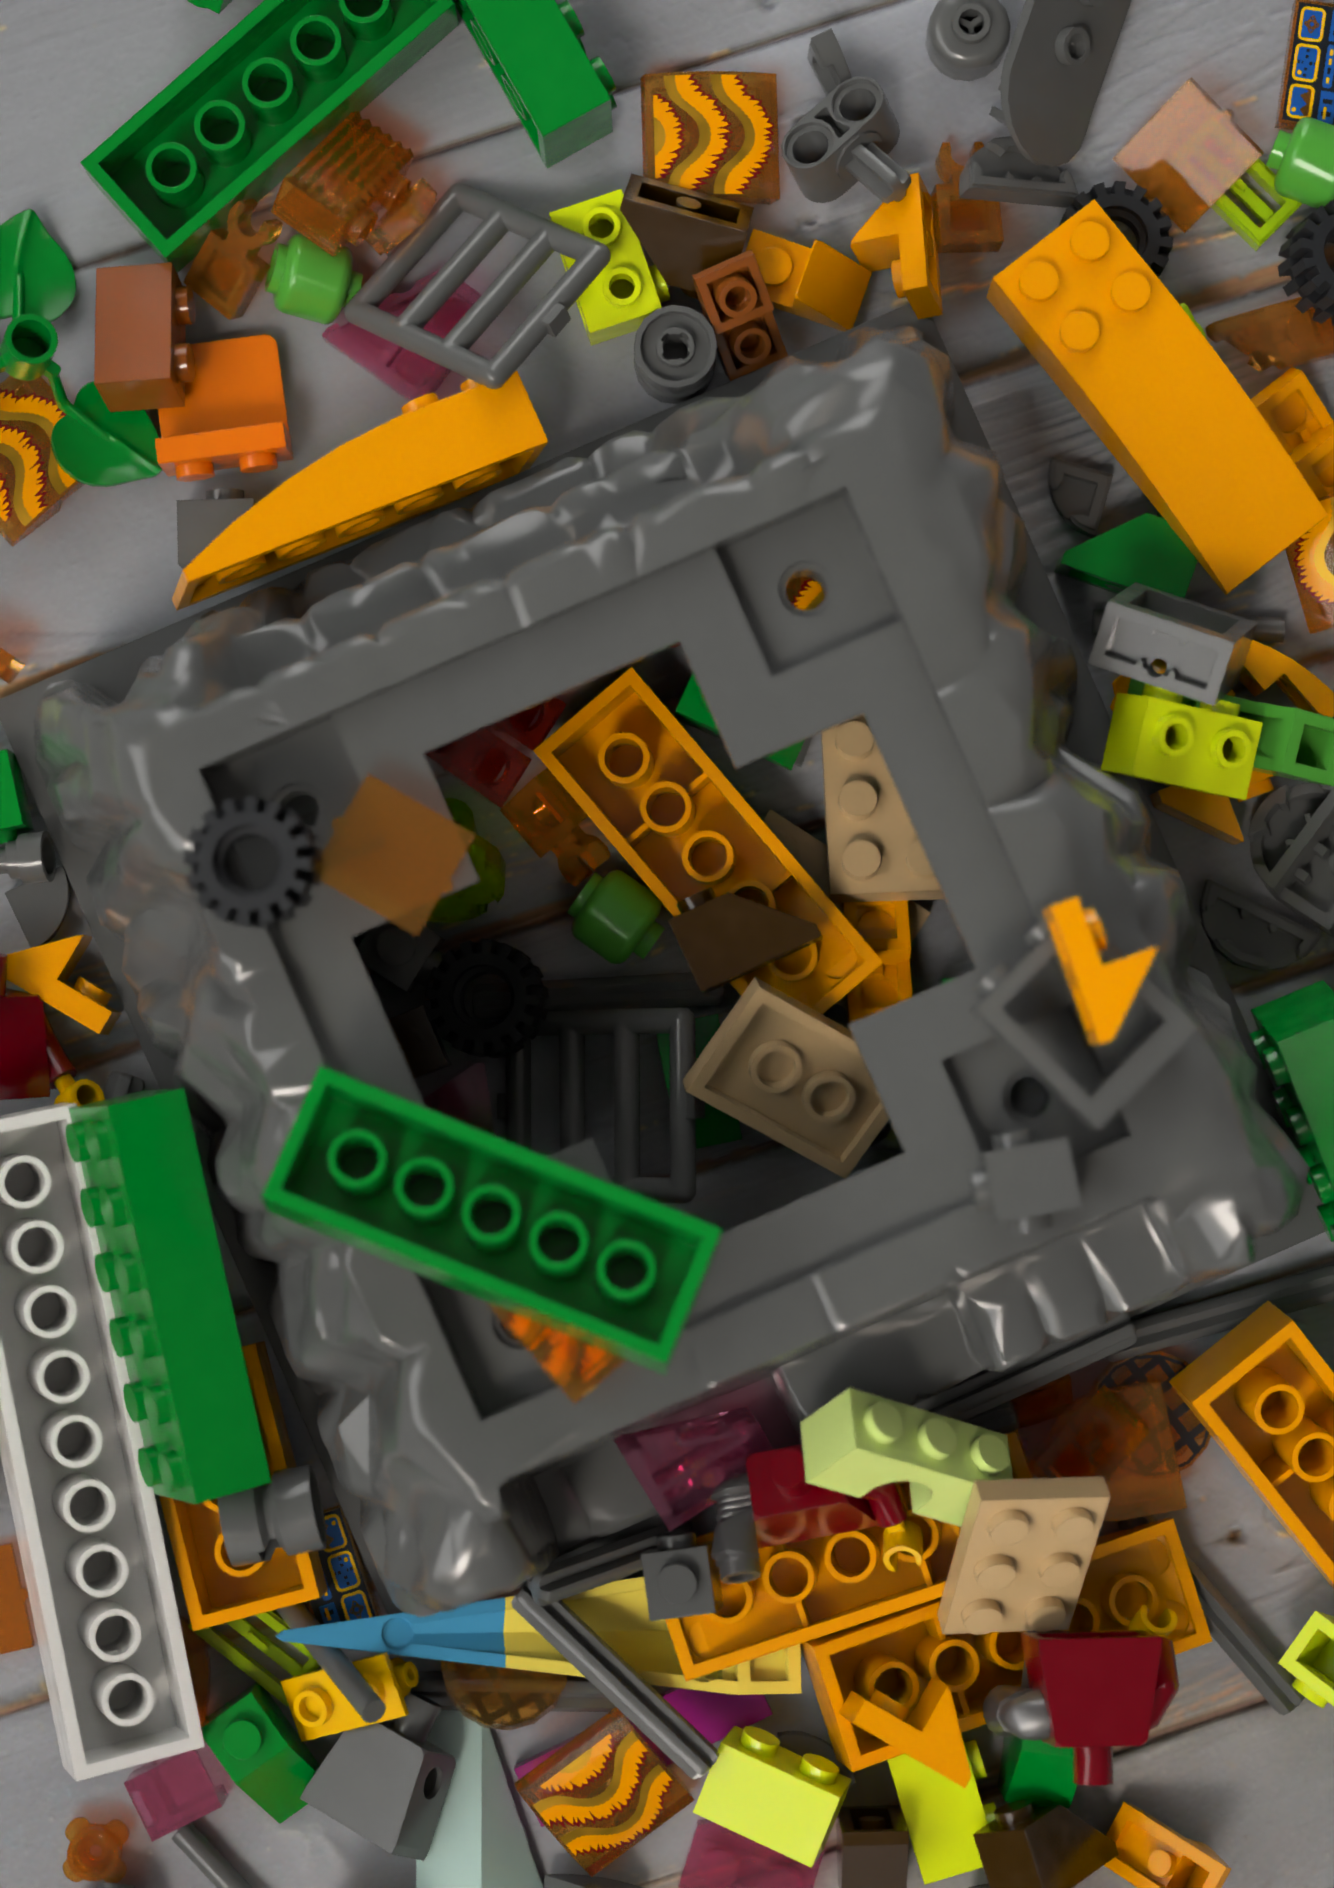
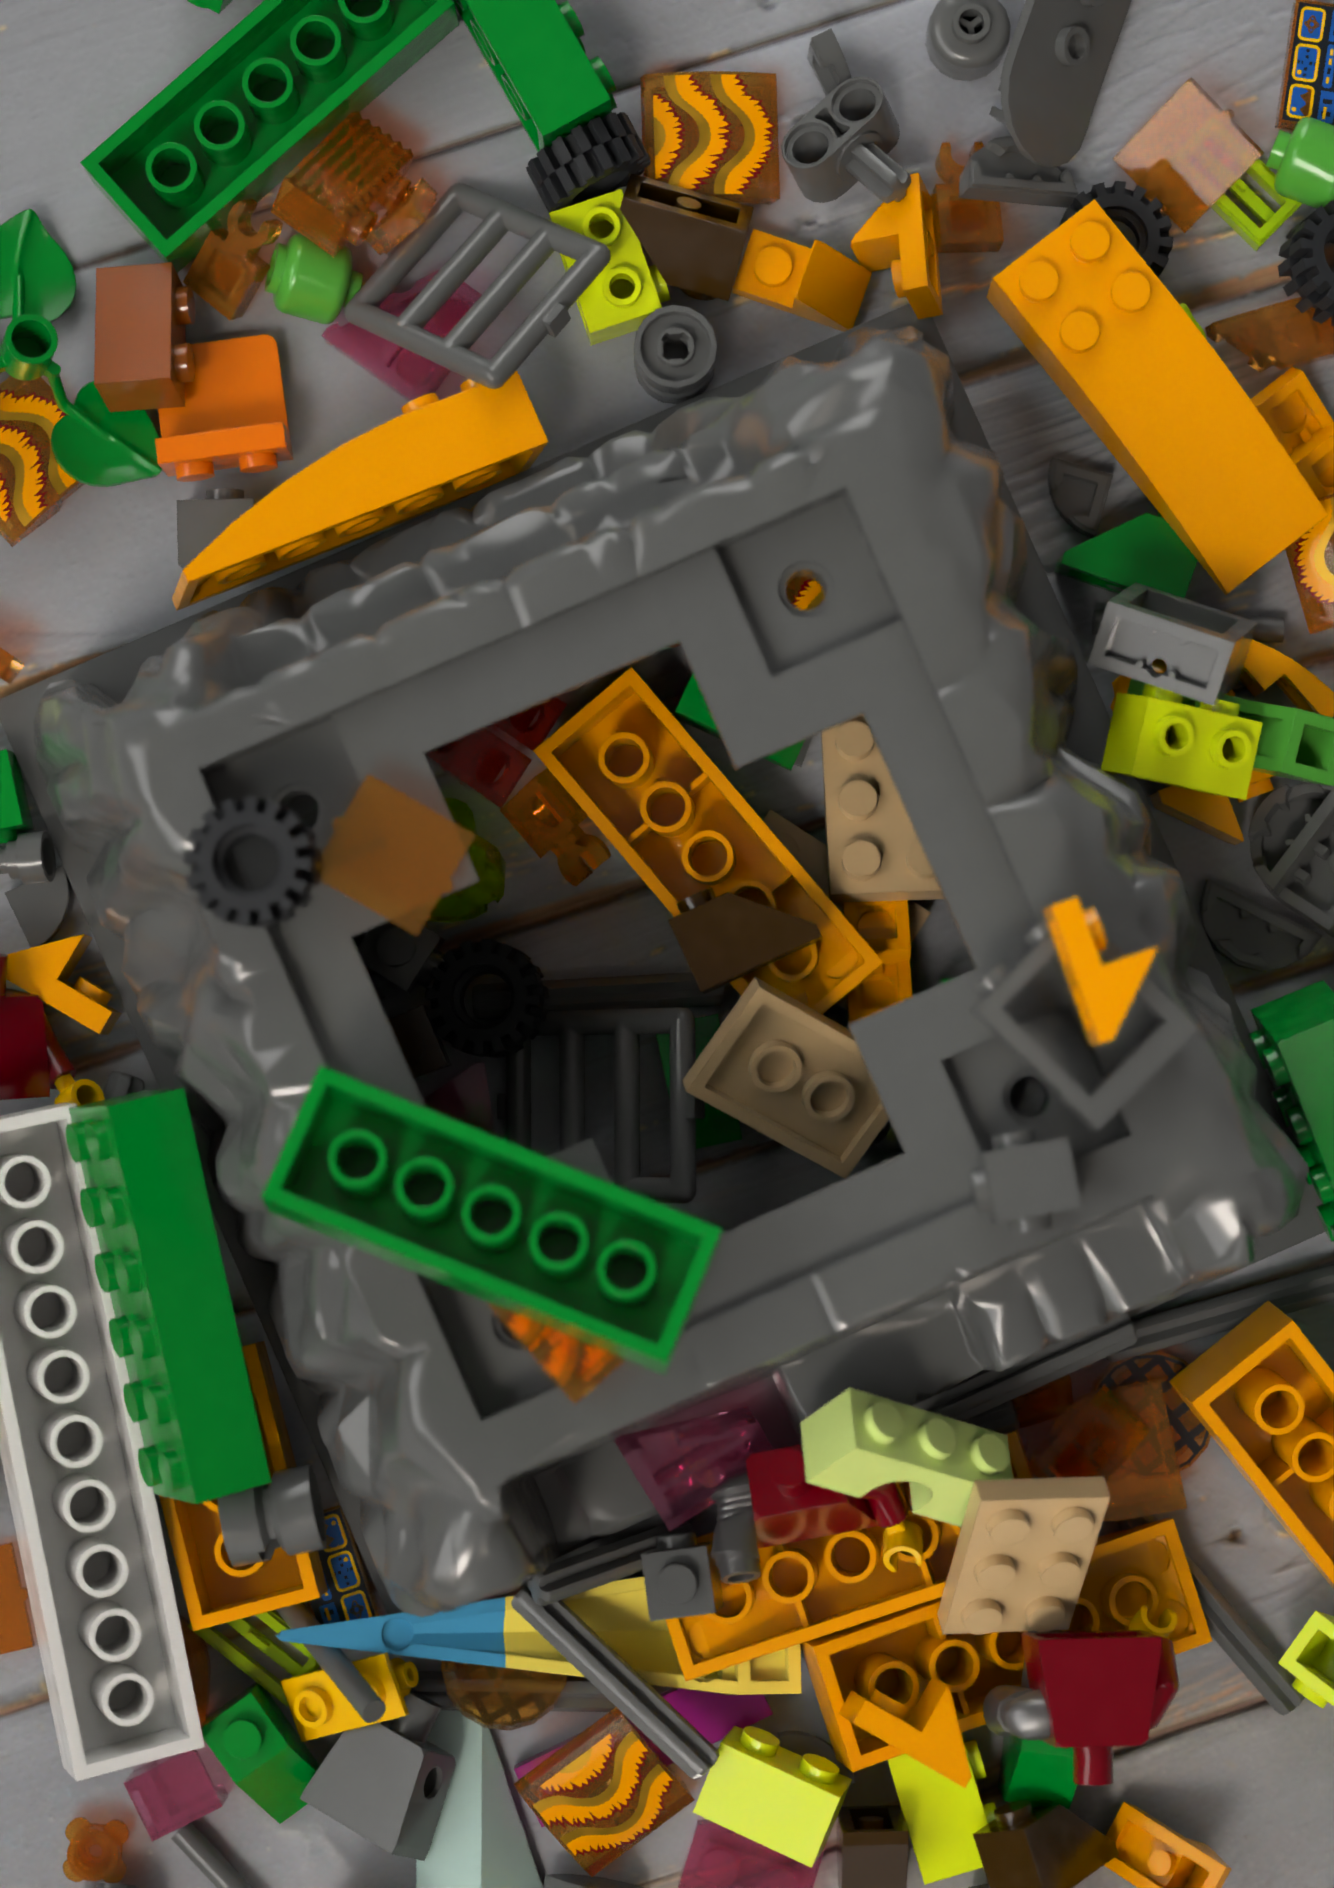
bright green head [567,870,665,964] -> none
dark orange slope [692,250,788,381] -> none
none -> black tyre [526,112,651,213]

